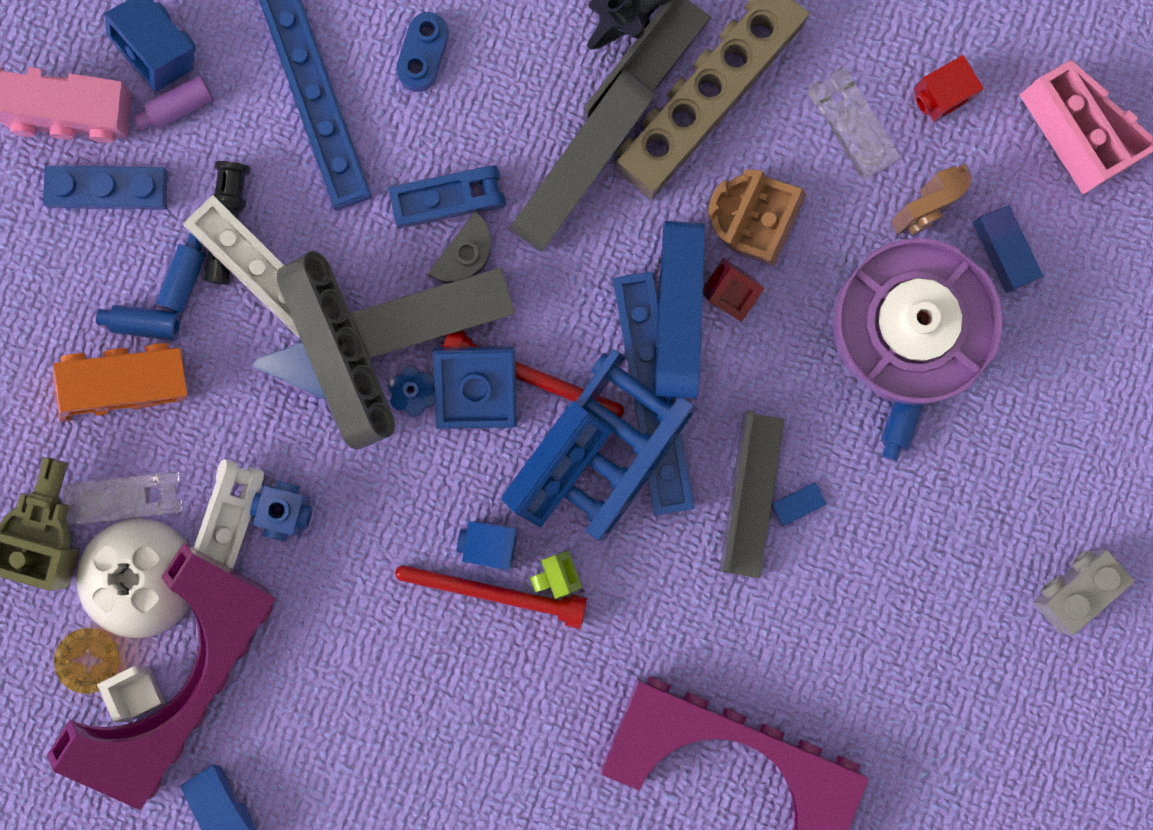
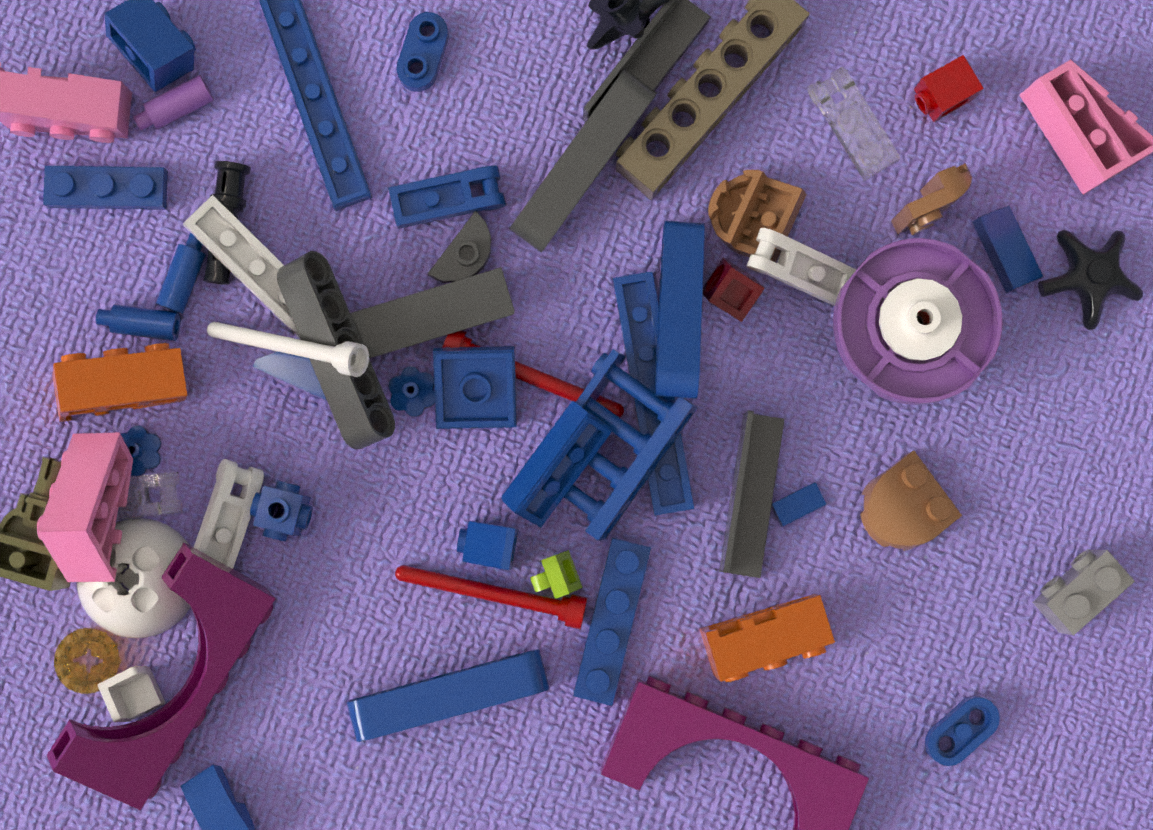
blue cylinder [880,402,924,462] -> none
none -> bright pink wedge [37,432,133,582]
none -> blue plant [121,425,162,477]
none -> white piece [207,322,369,377]
none -> blue beam [346,649,550,742]
none -> blue plate [573,538,651,706]
none -> orange wedge [699,594,835,682]
none -> white plate [747,228,856,306]
none -> medium nougat slope [860,450,962,551]
none -> blue plate [925,696,1000,766]
none -> black animal [1038,230,1143,330]

